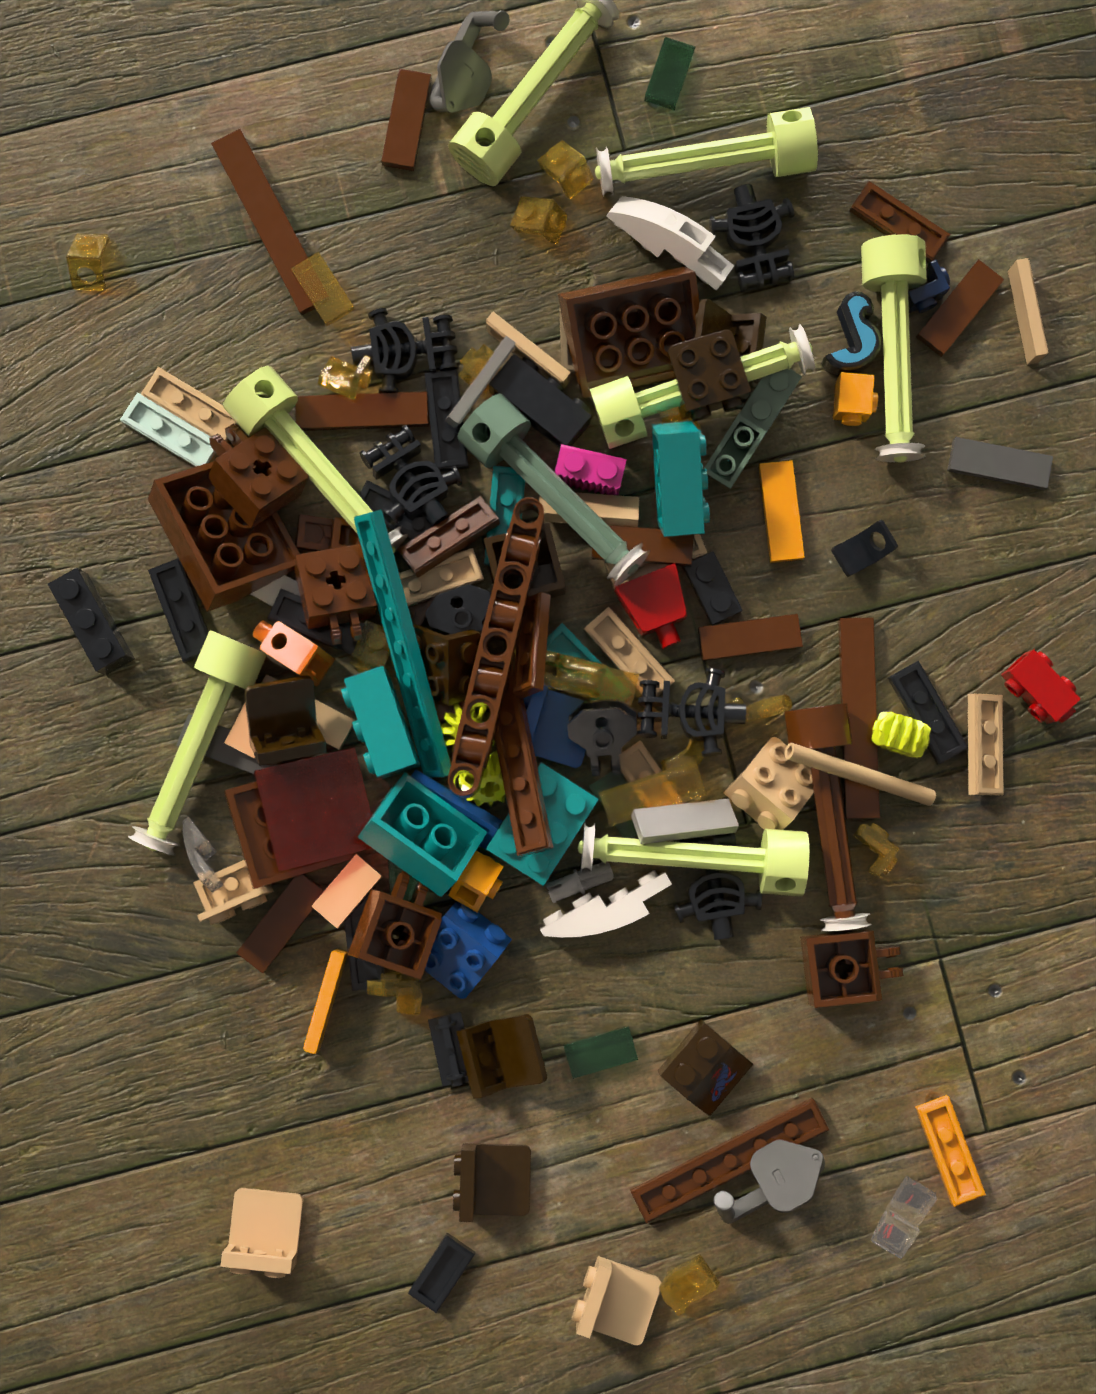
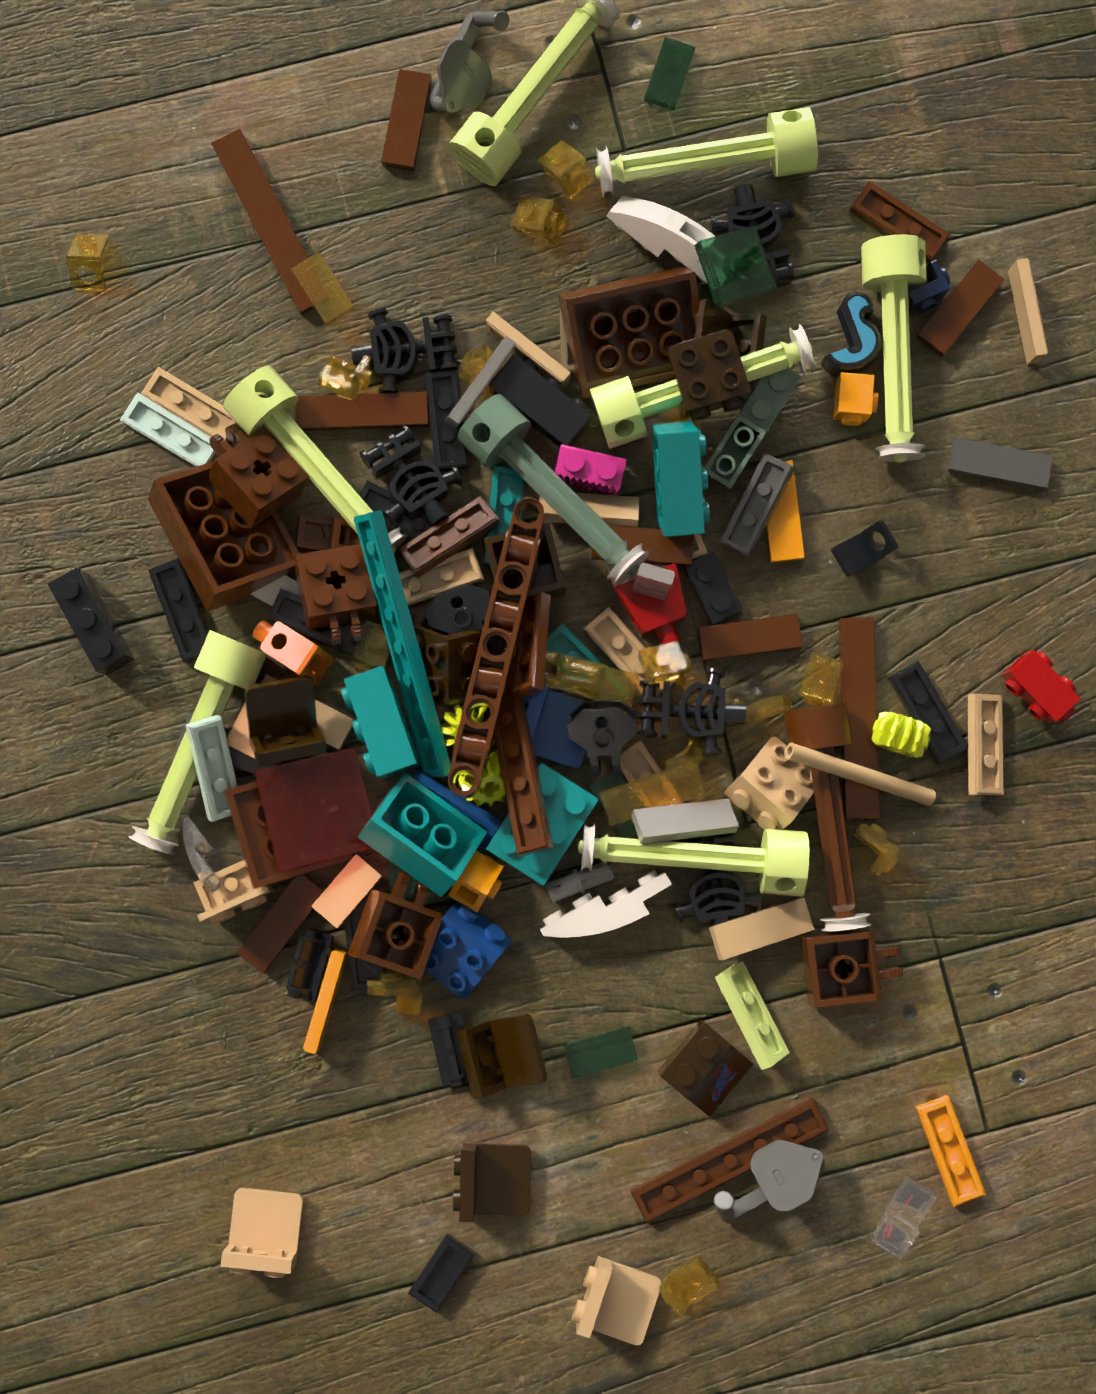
none -> light aqua tile [186,715,237,822]
none -> black hinge [285,929,334,1003]
none -> tile [632,563,675,600]
none -> clear yellow bracket [638,641,691,686]
none -> clear green tile [694,226,777,308]
none -> tan tile [709,897,814,960]
none -> yellowish green plate [715,961,790,1070]
none -> dark grey tile [719,453,795,558]
none -> clear yellow bracket [798,652,844,707]

